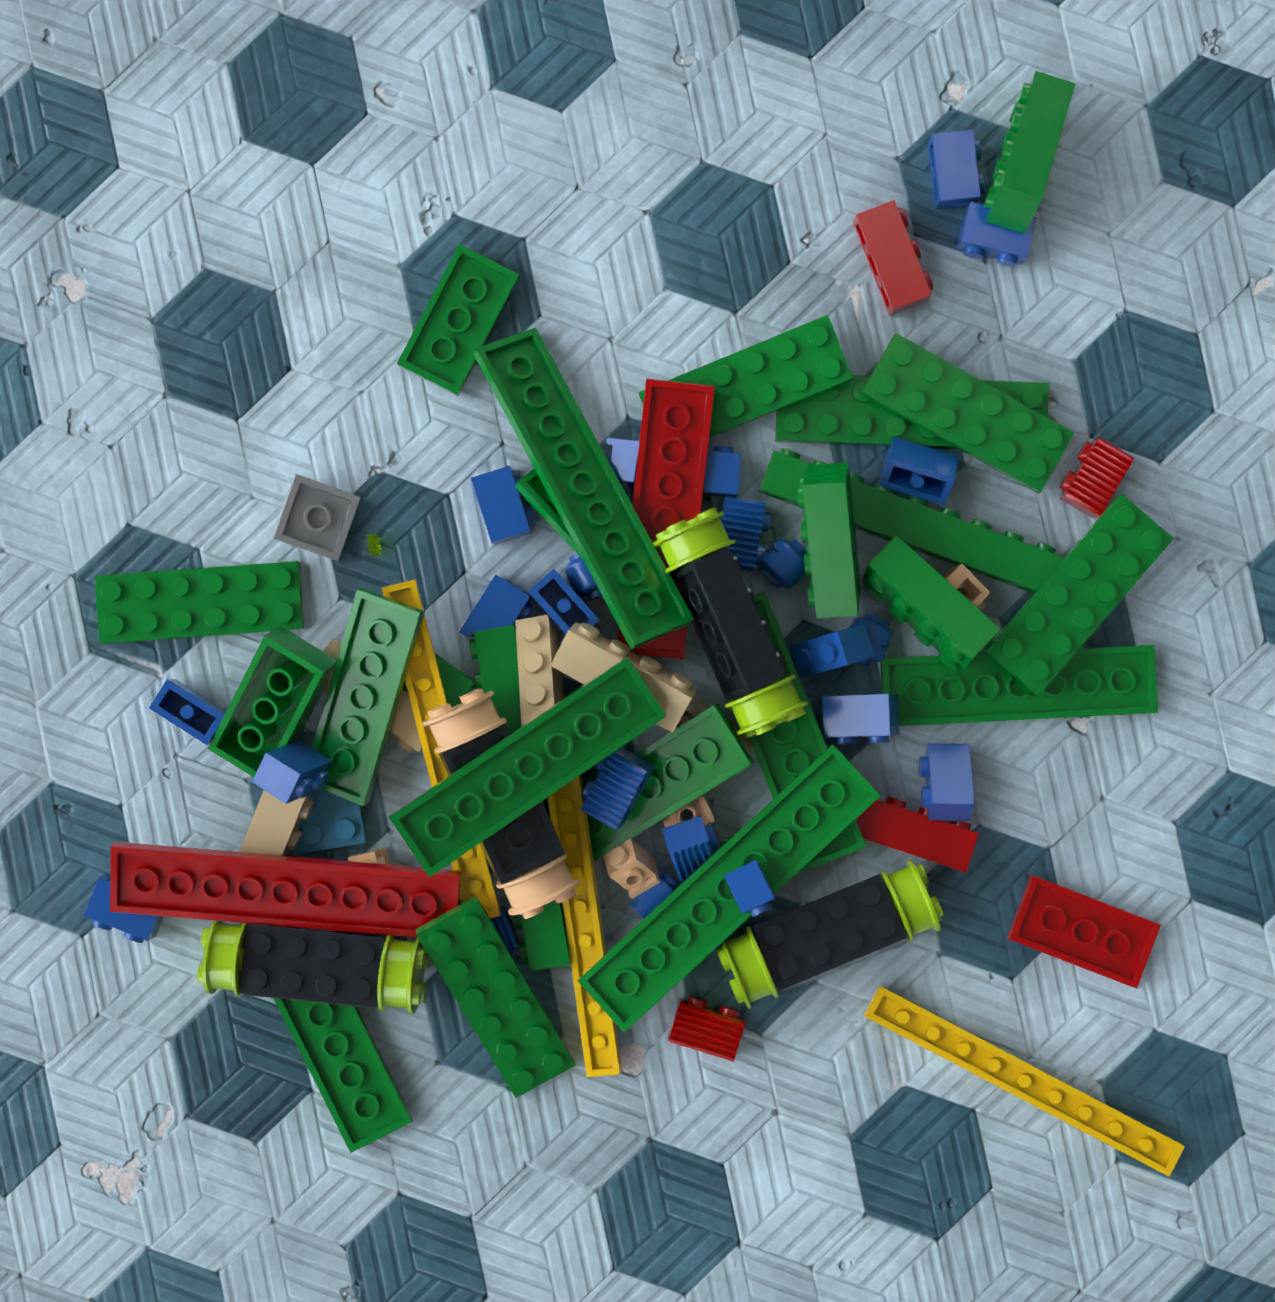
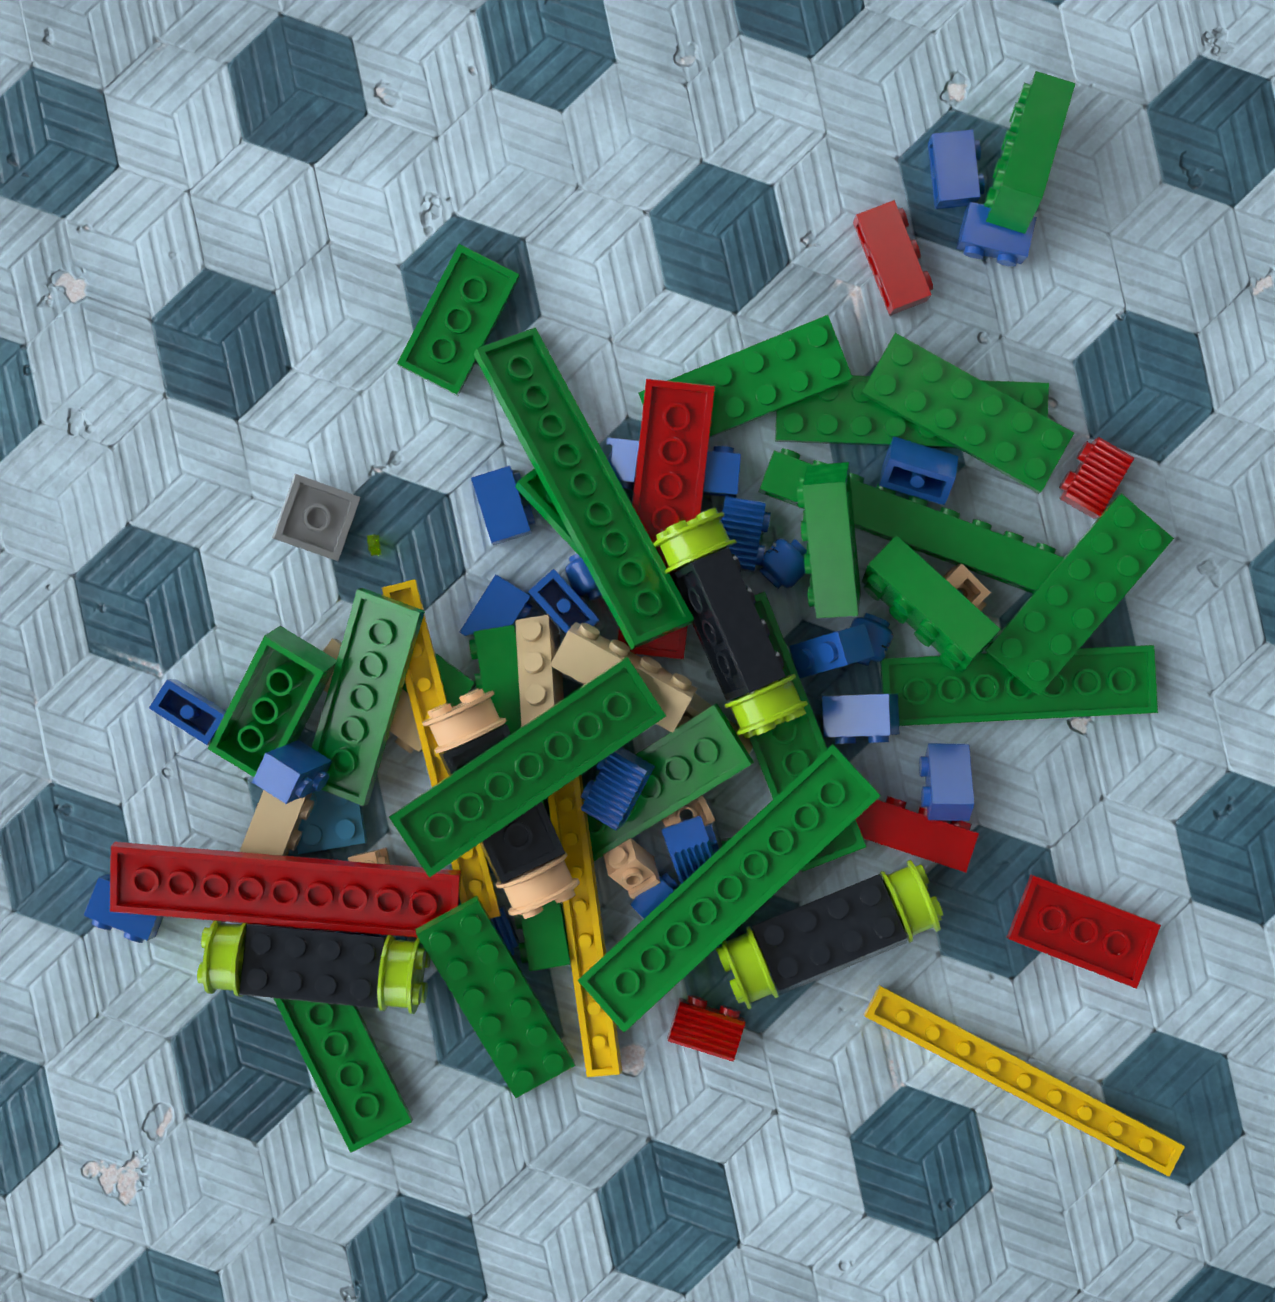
green plate [95,561,305,644] -> none
blue brick [724,860,776,917] -> none

